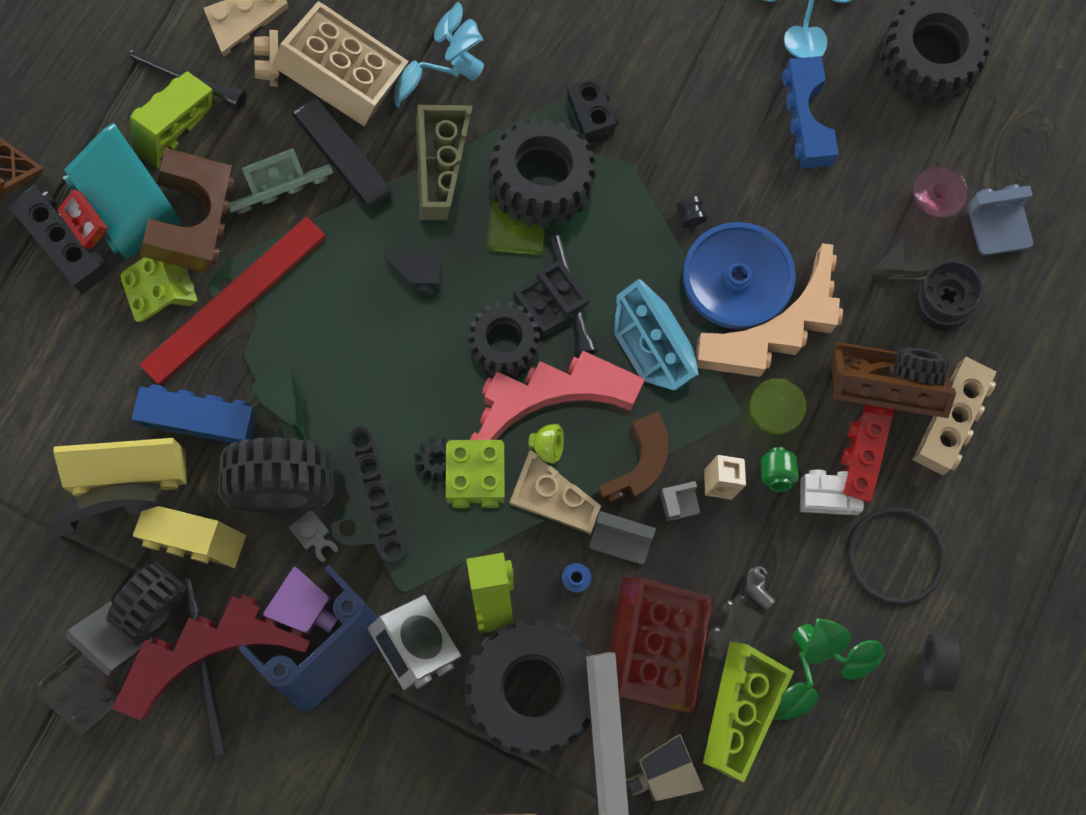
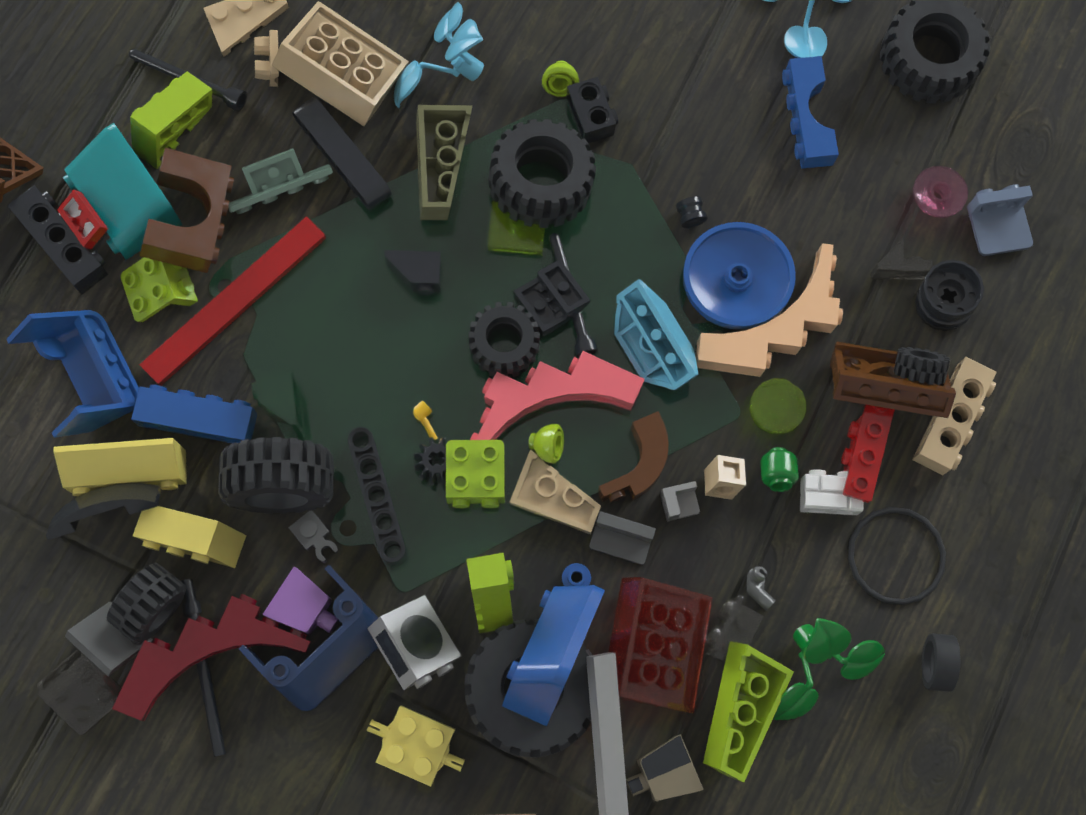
none -> blue windscreen [6,310,139,438]
none -> light yellow plate [367,705,465,787]
none -> yellow hand [413,401,438,440]
none -> blue windscreen [502,585,605,726]
none -> lime brick [542,61,579,97]

